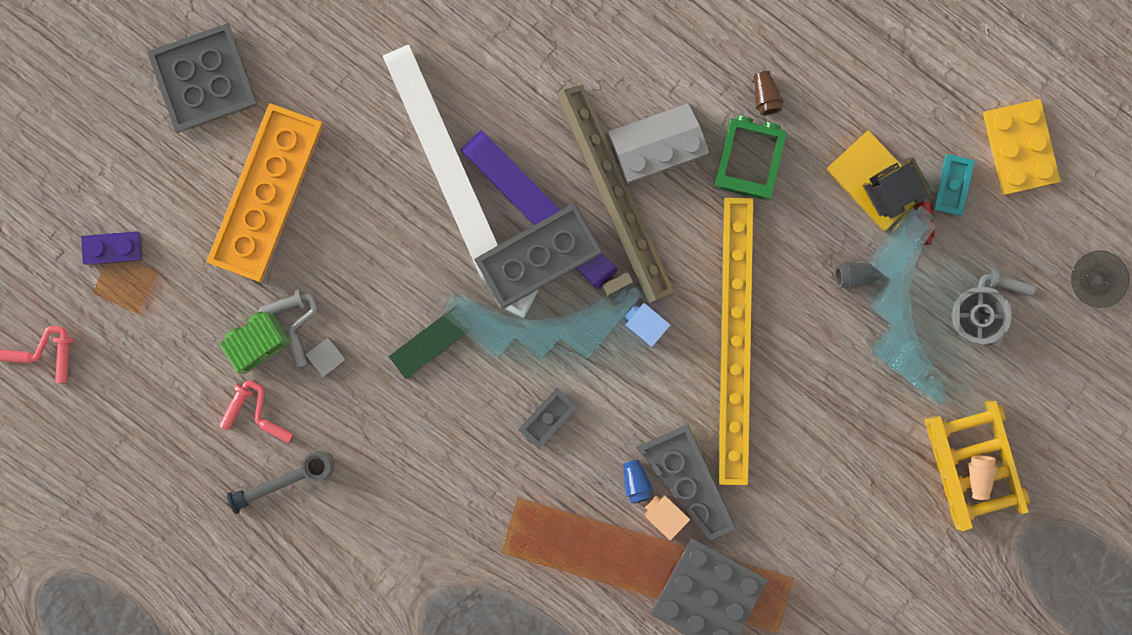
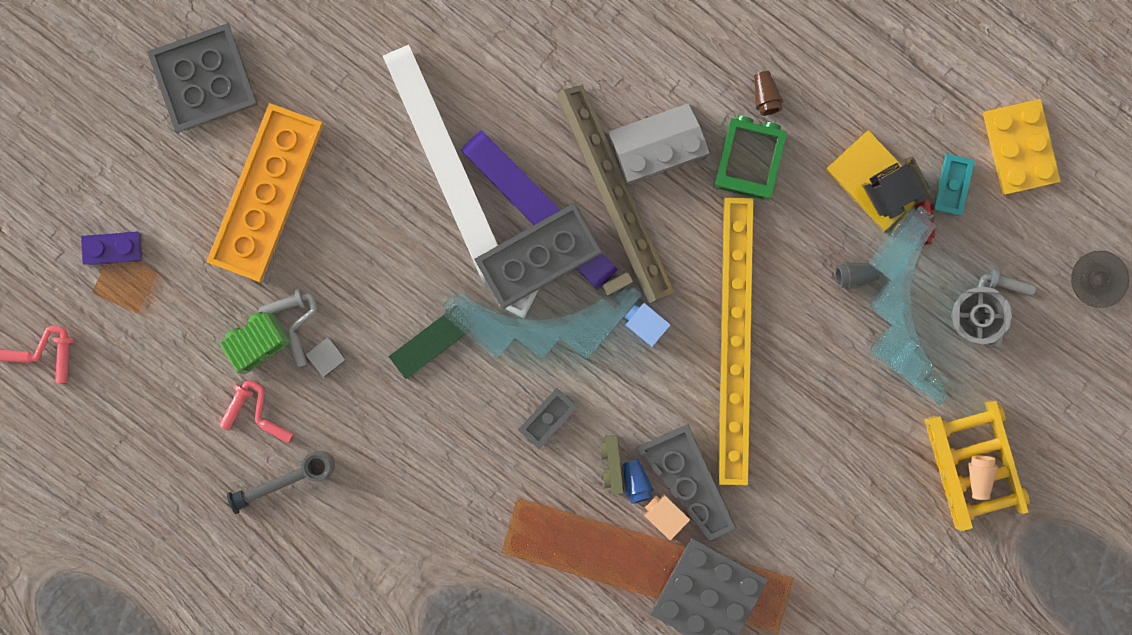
none -> olive plate [600,435,623,495]

